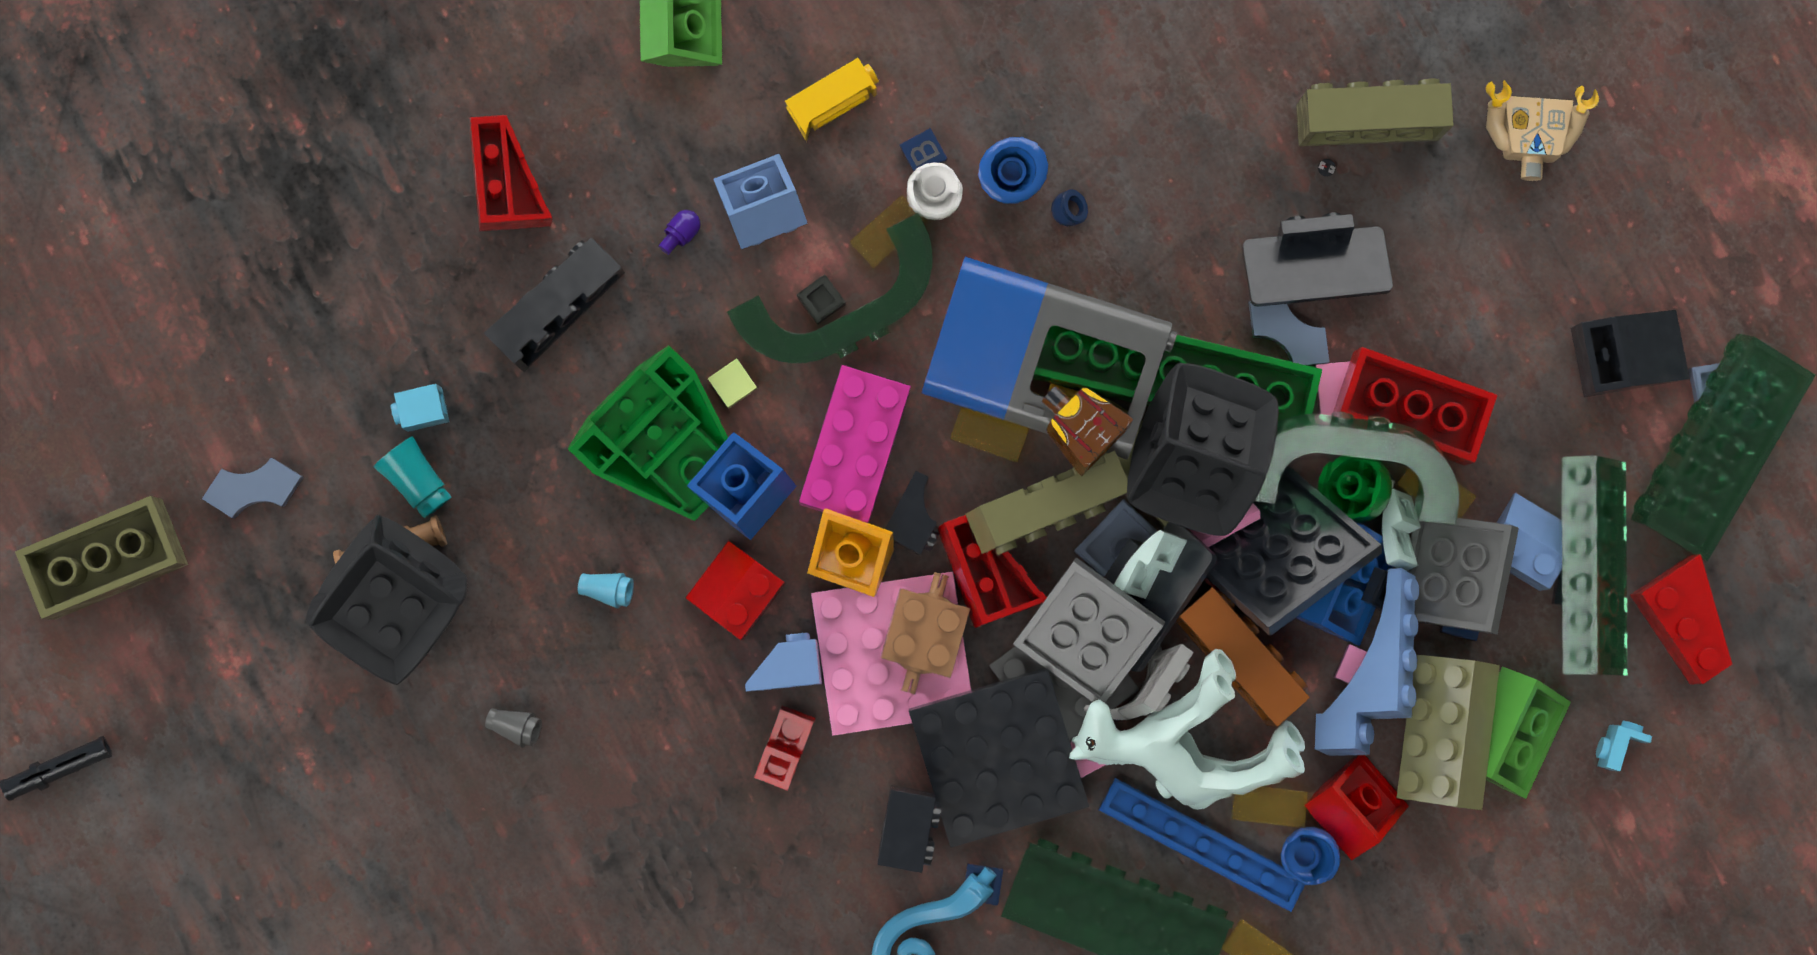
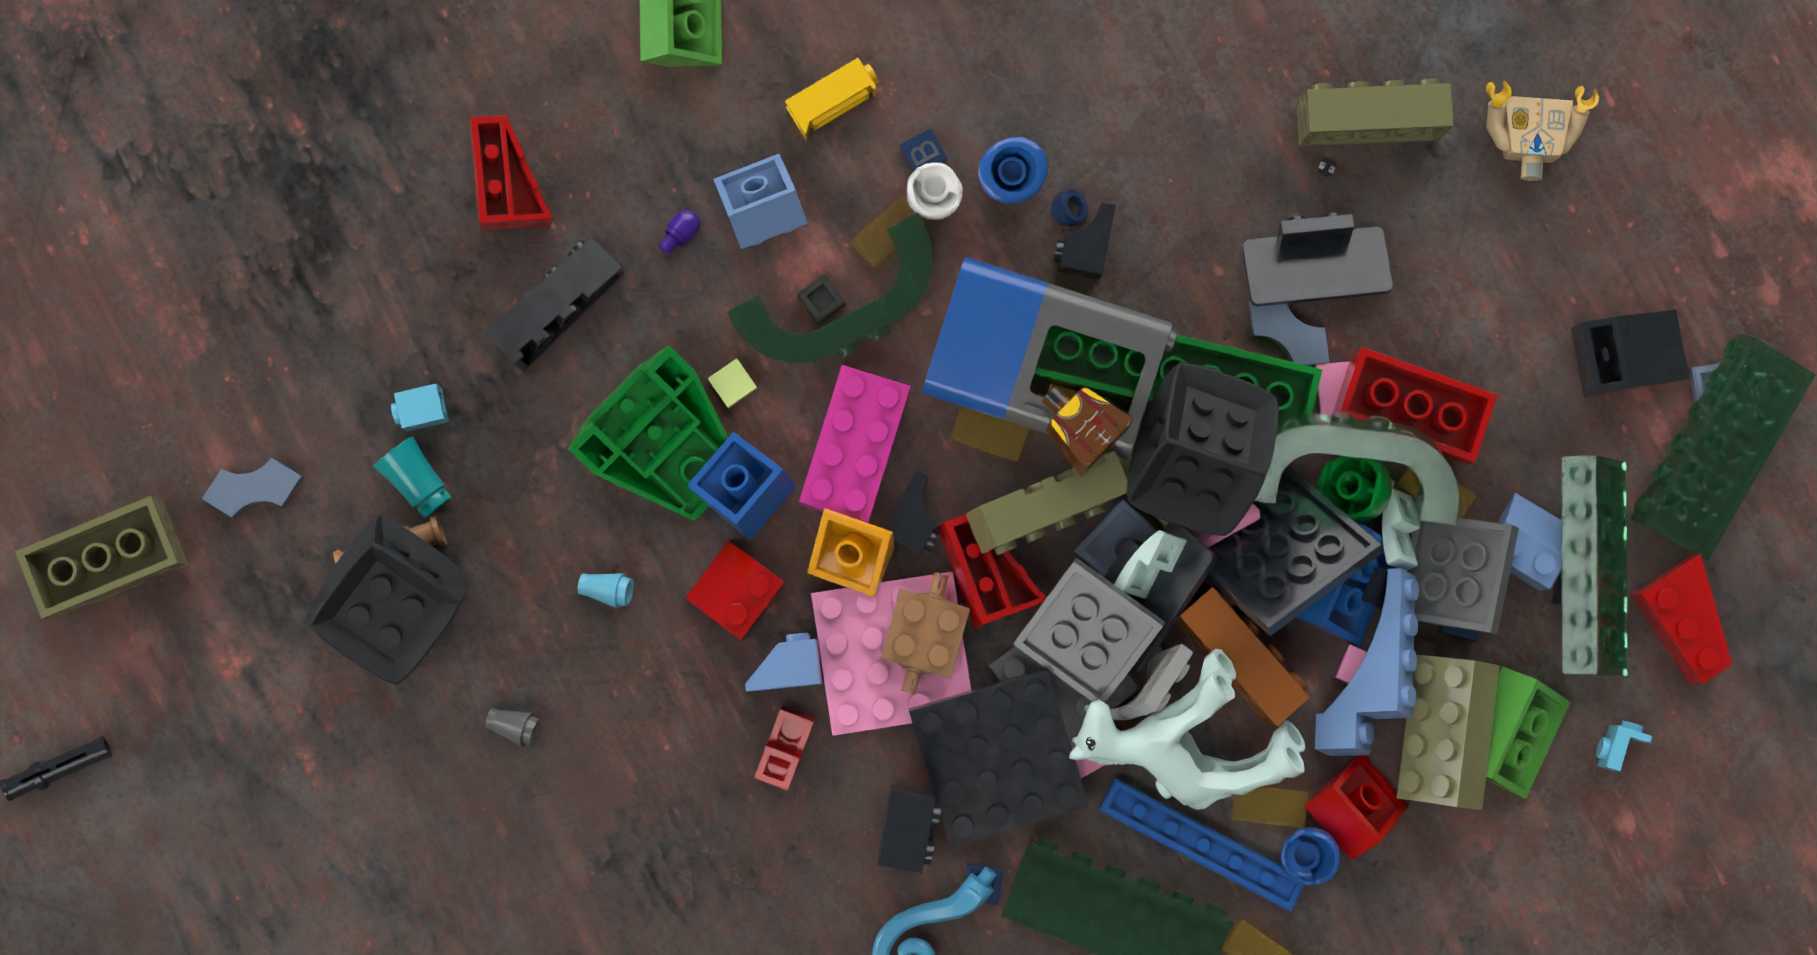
none -> black arch [1053,202,1115,280]

